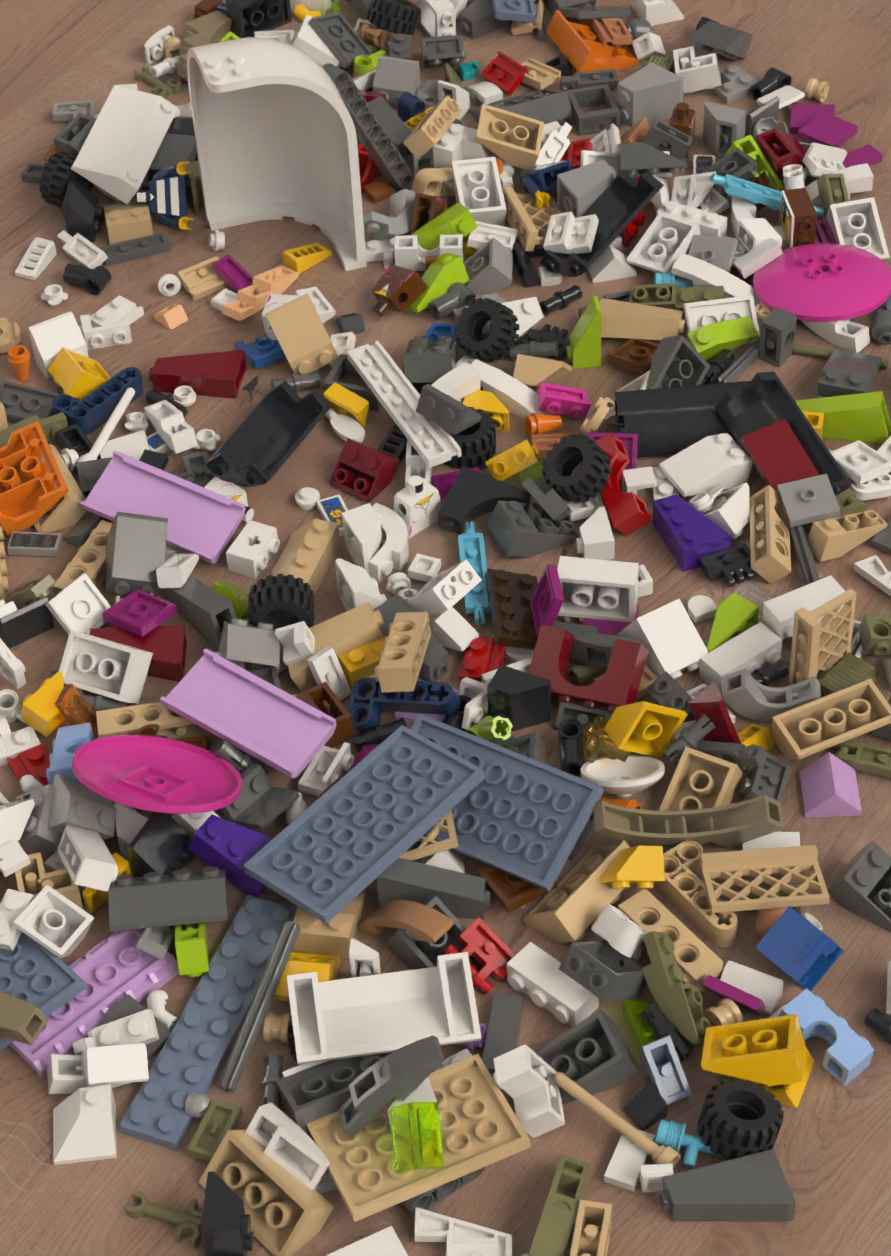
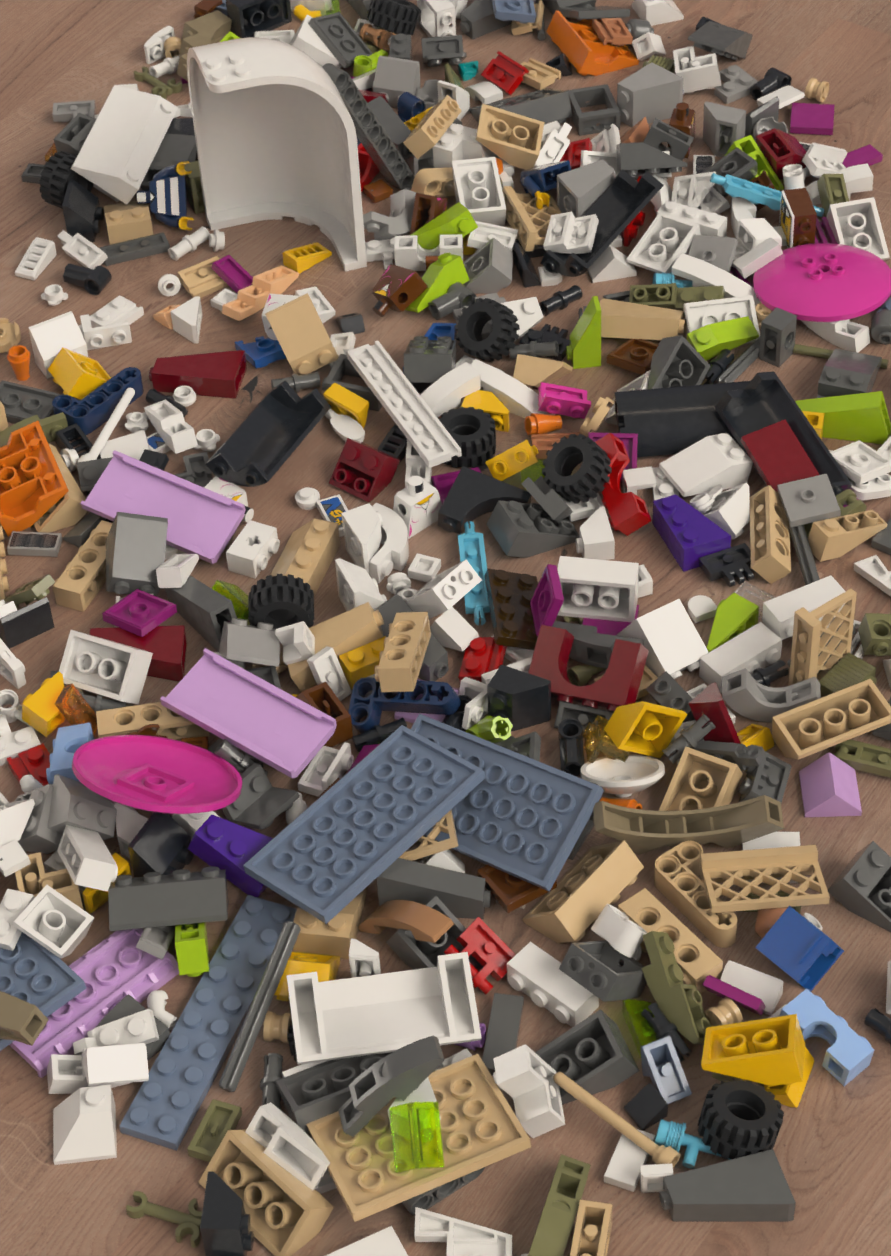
white tile [45,573,111,635] -> none
light grey hinge [185,1092,211,1118] -> none
dark grey bracket [416,384,482,435] -> none
dark grey hinge [560,69,619,91] -> none
yellow slope [600,846,665,889] -> none
magenta tile [797,111,858,148] -> none
none -> white pin [168,226,210,261]
none -> white slope [170,297,202,344]

